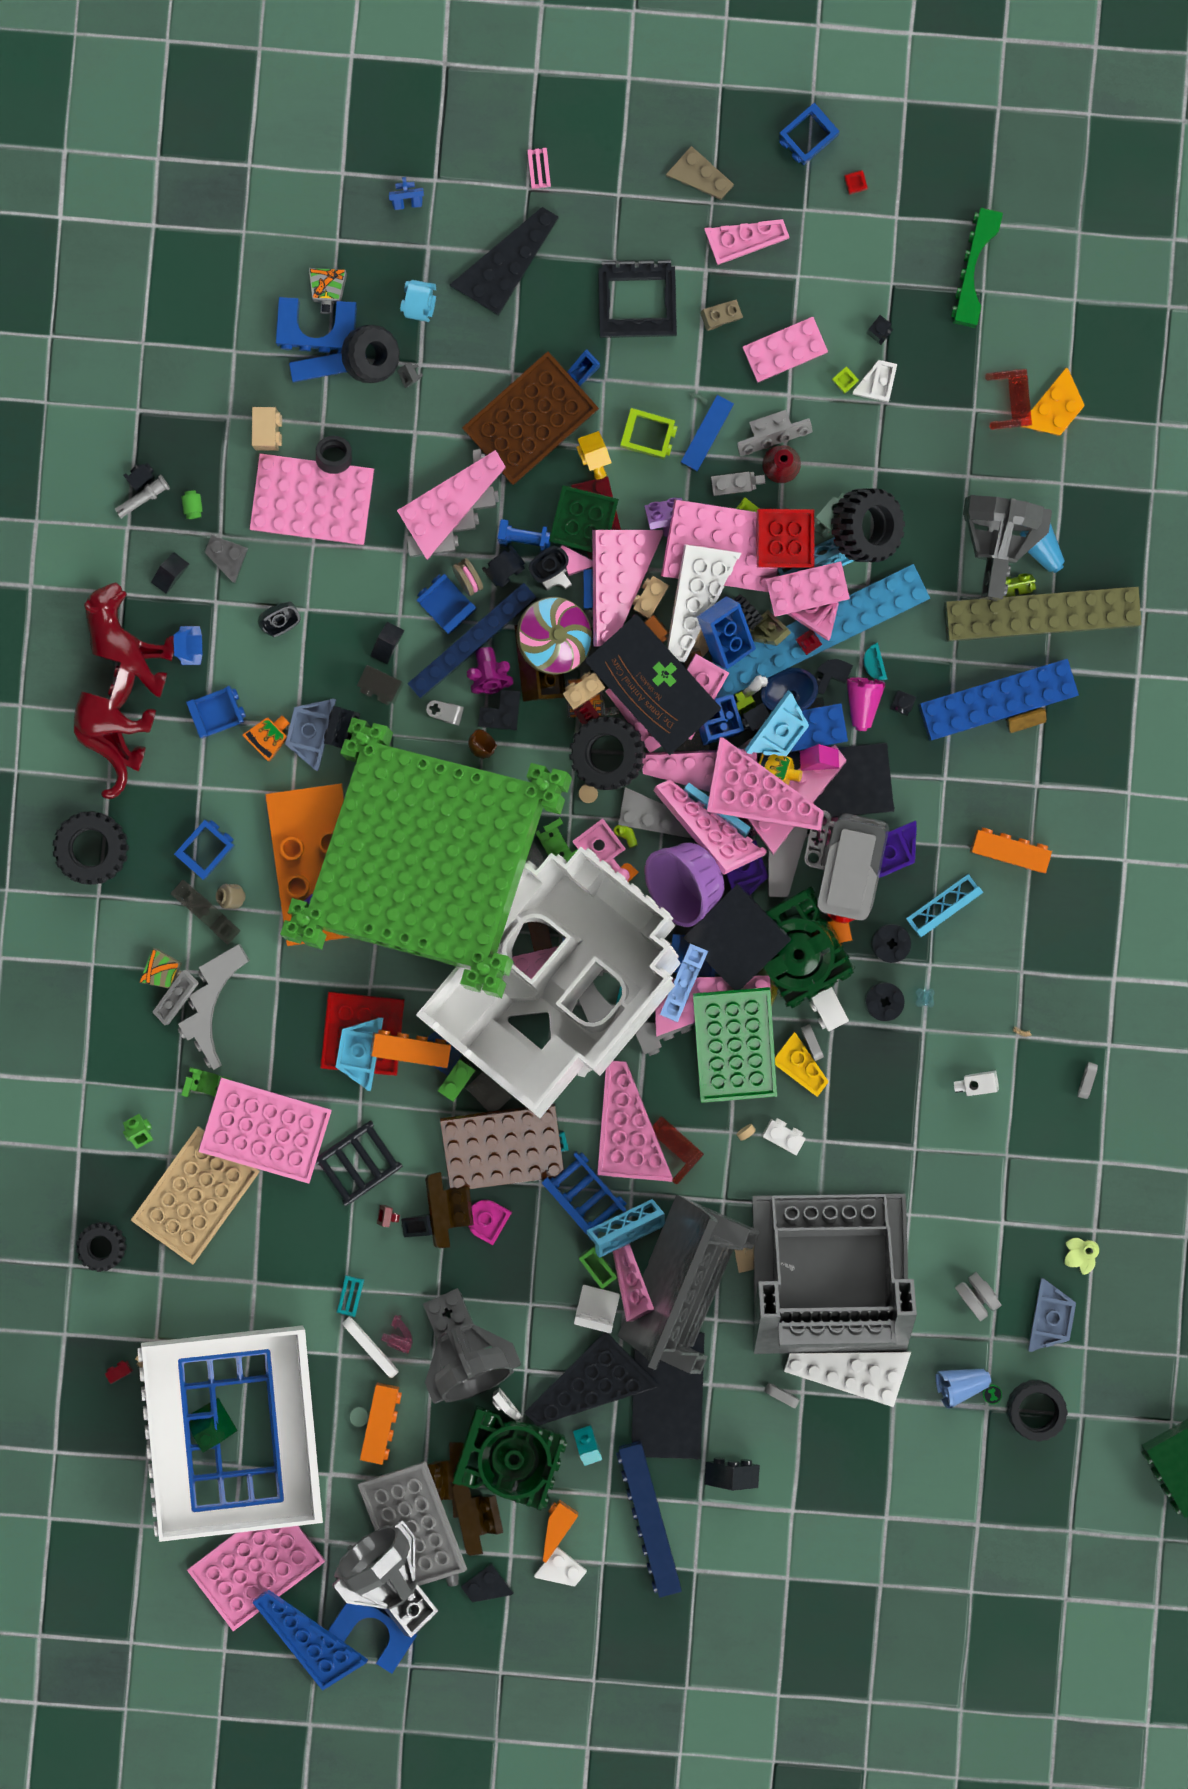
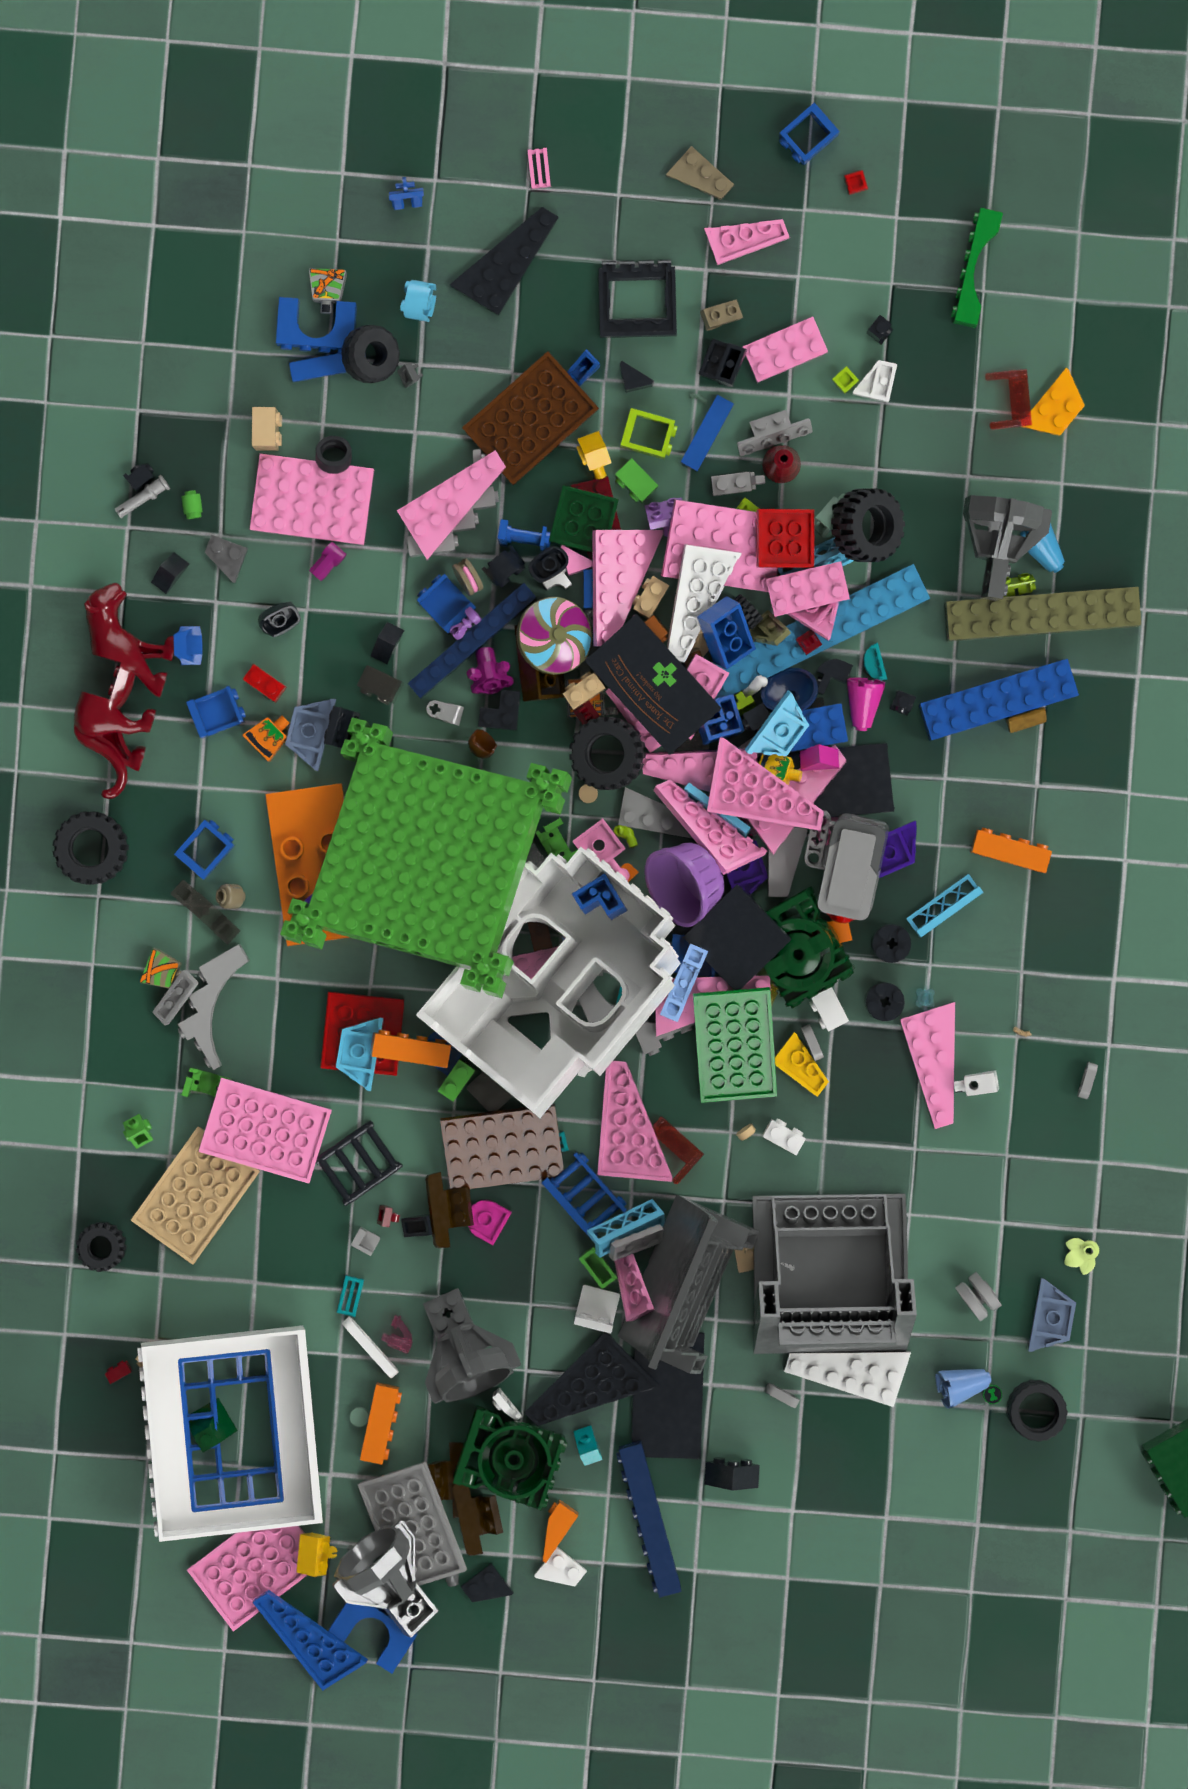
none -> red brick [243,664,287,703]
none -> yellow brick [296,1532,338,1577]
none -> magenta piece [309,542,347,582]
none -> light grey panel [351,1227,380,1256]
none -> medium lavender piece [450,606,482,640]
none -> blue brick [572,874,628,921]
none -> light grey plate [609,1224,664,1261]
none -> bright green piece [615,458,658,504]
none -> black slope [620,361,654,393]
none -> black brick [699,339,747,387]
none -> bright pink wing [900,1002,955,1129]

